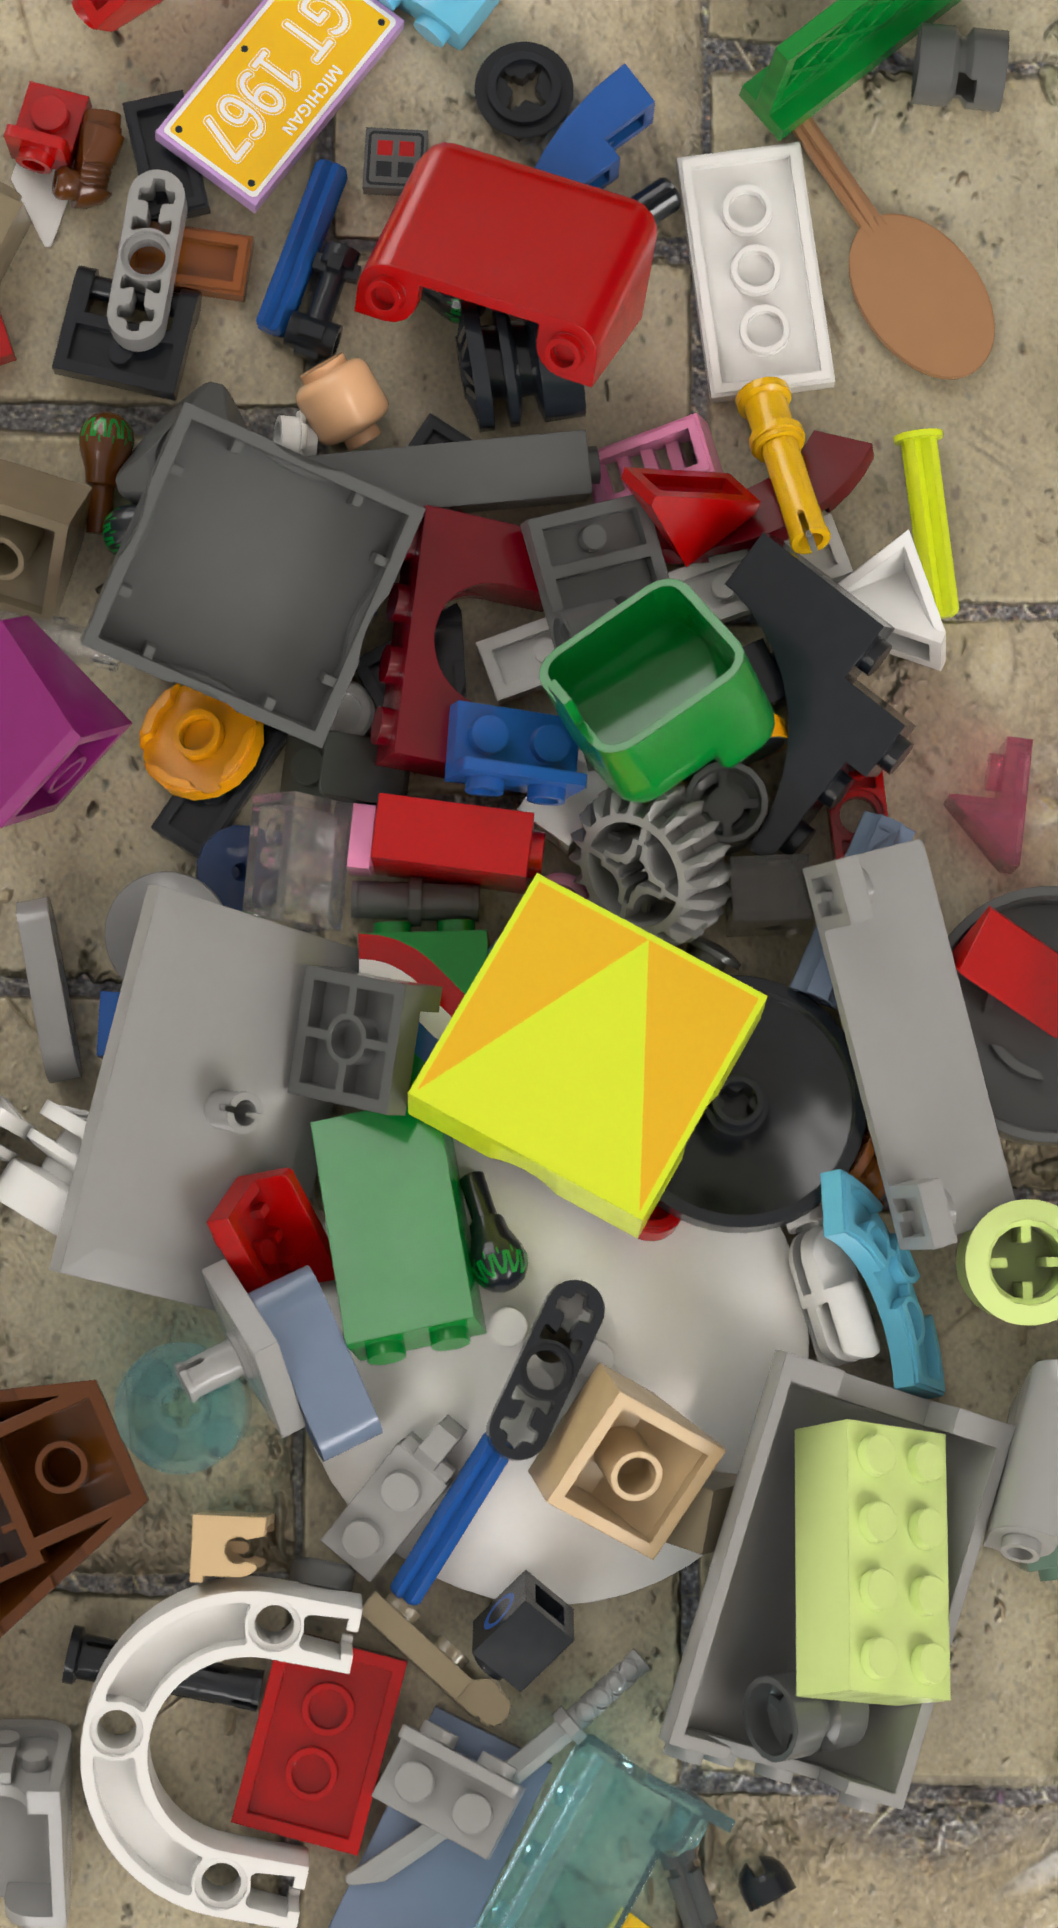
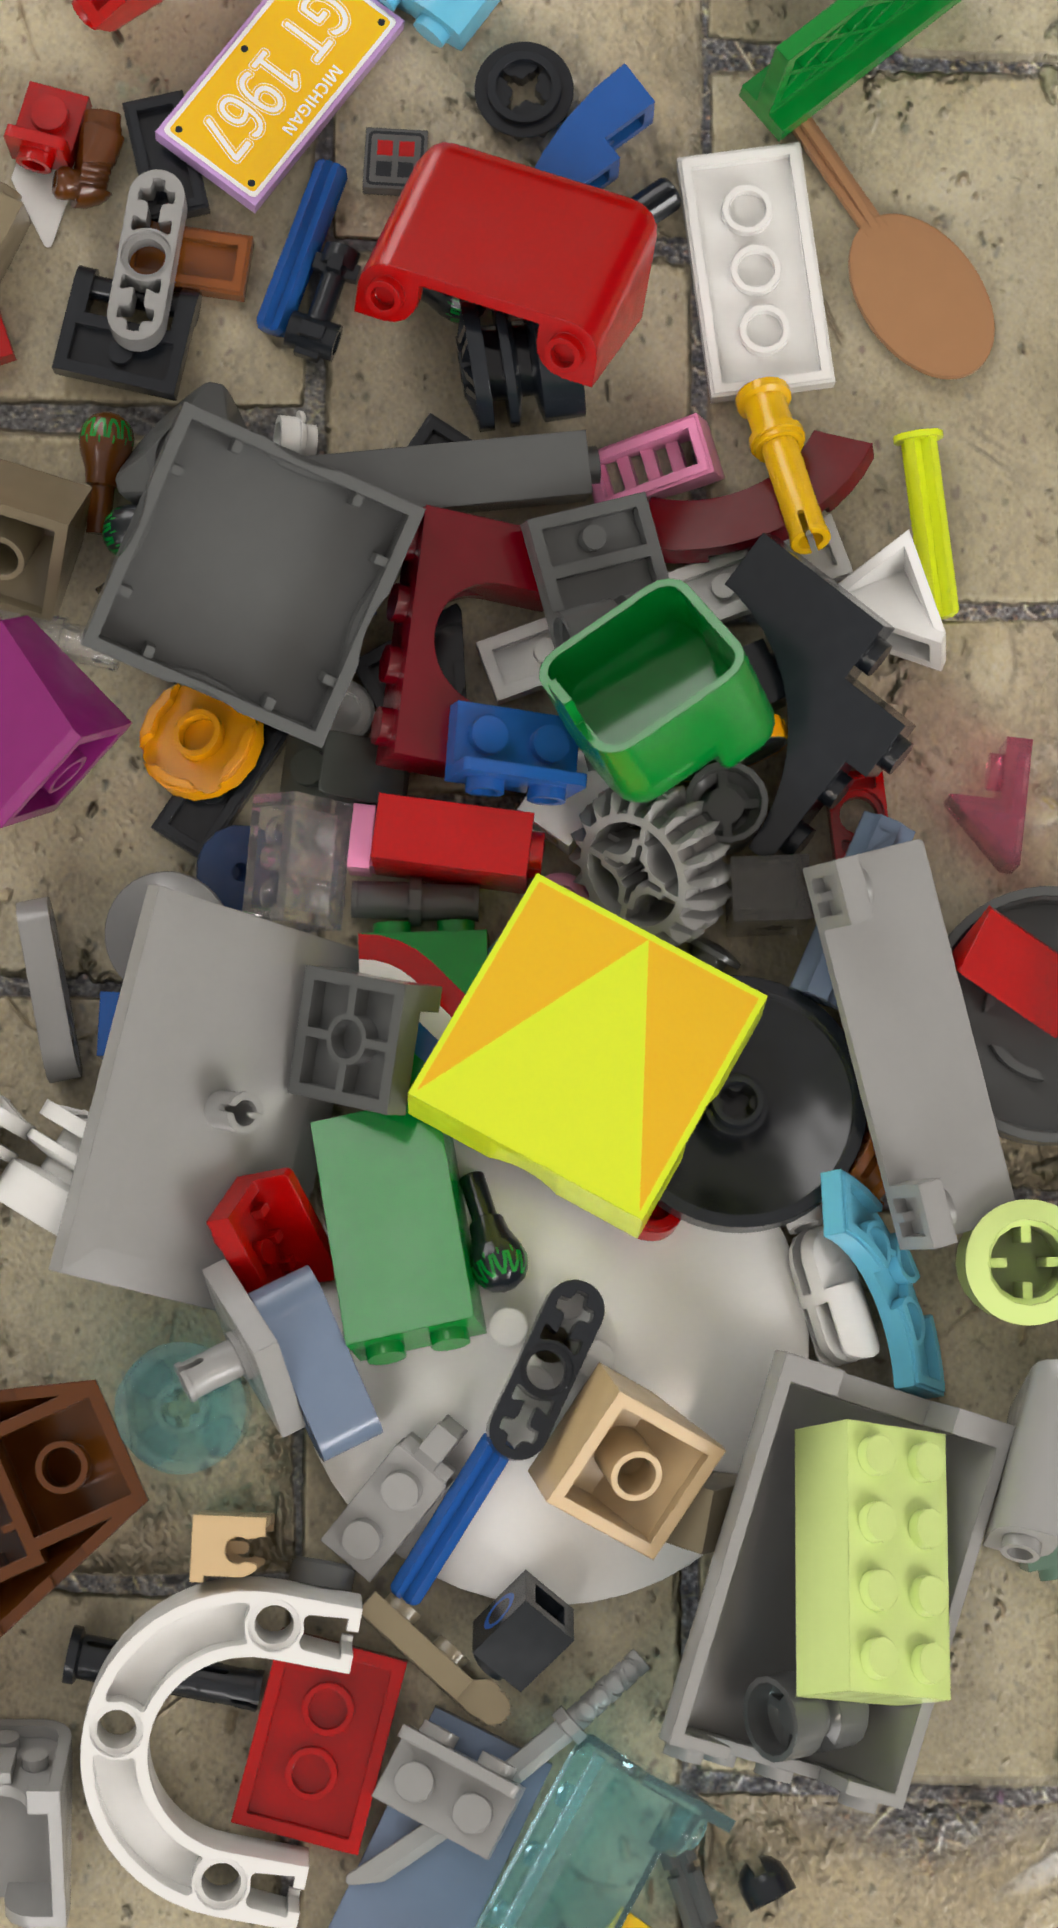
light nougat head [296,352,389,451] -> none
red slope [621,467,761,567] -> none
dark grey wheel [911,22,1010,112] -> none

